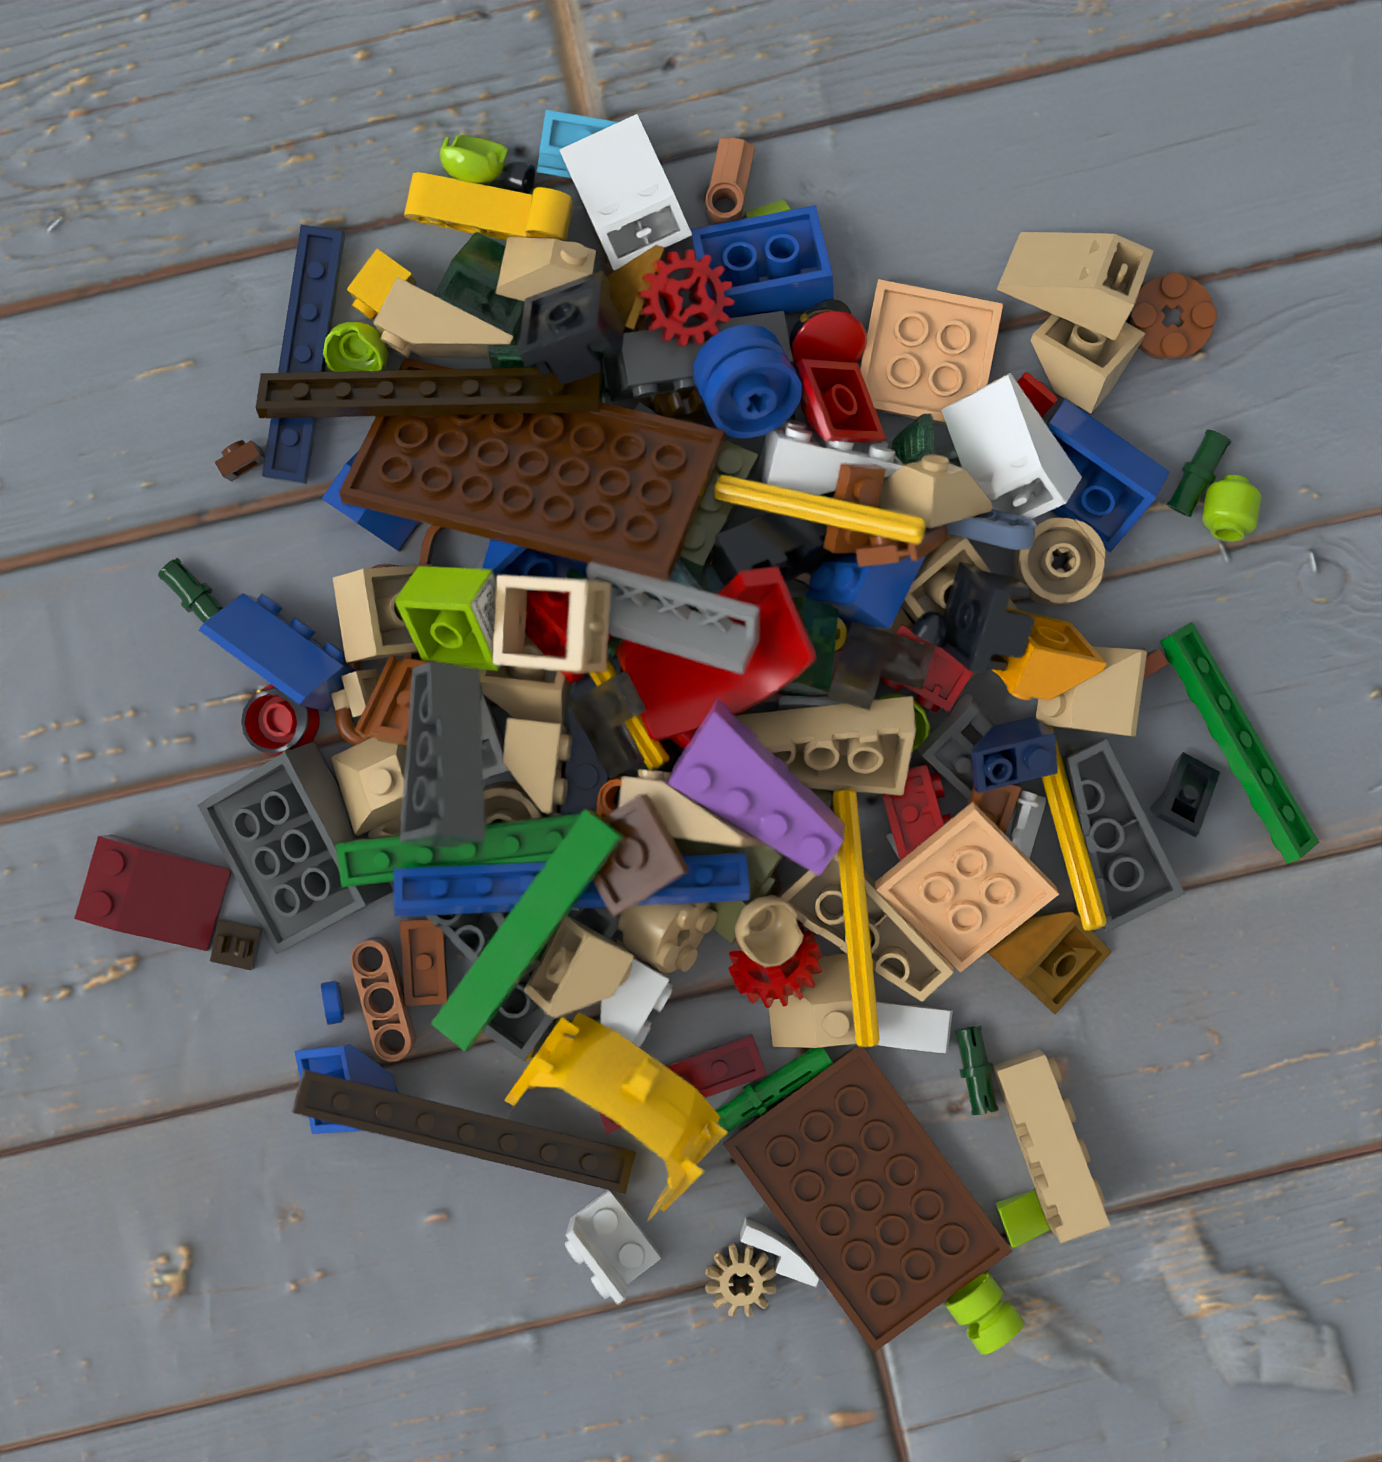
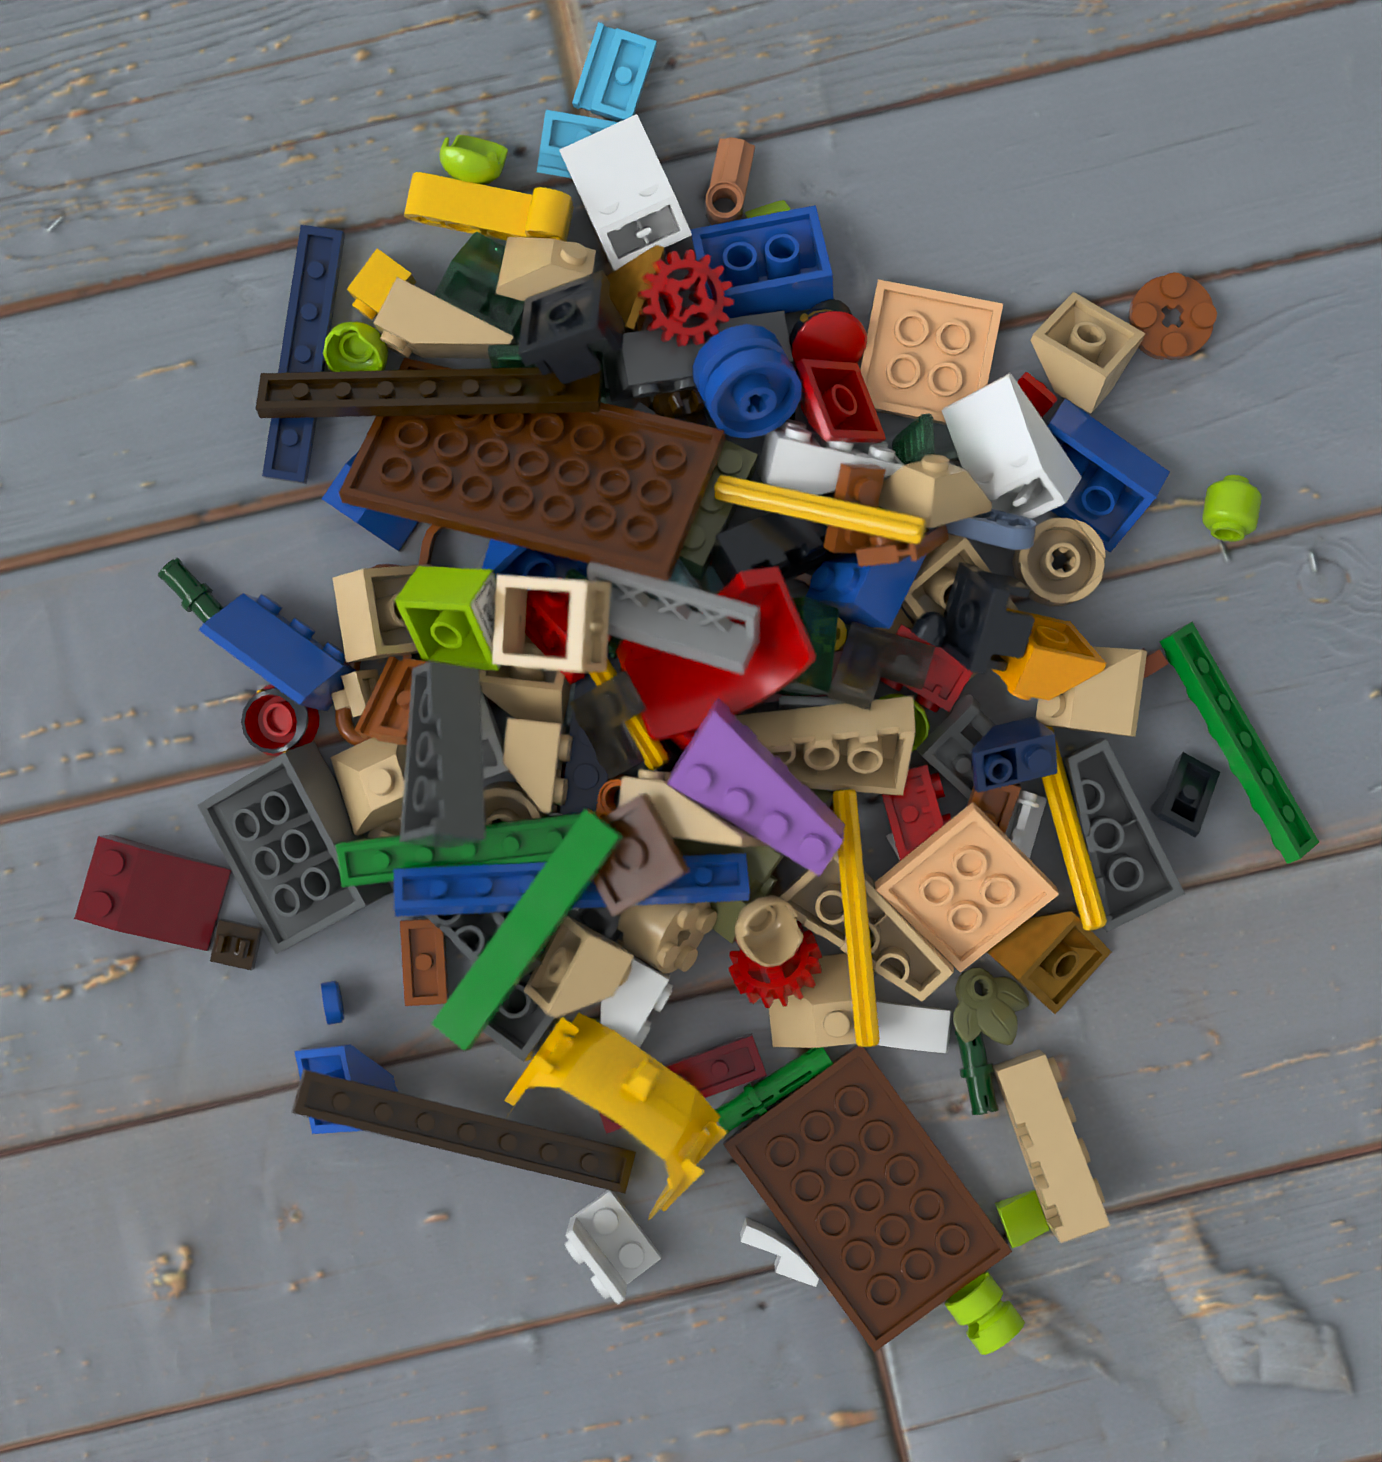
reddish brown plate [215,440,265,482] -> none
nougat beam [350,937,416,1062] -> none
black hinge [500,161,535,194] -> none
tan gear [705,1243,777,1317] -> none
tan slope [997,232,1153,340] -> none
dark green pin [1166,429,1232,517] -> none
none -> medium azure plate [572,22,657,122]
none -> olive plate [953,968,1029,1046]

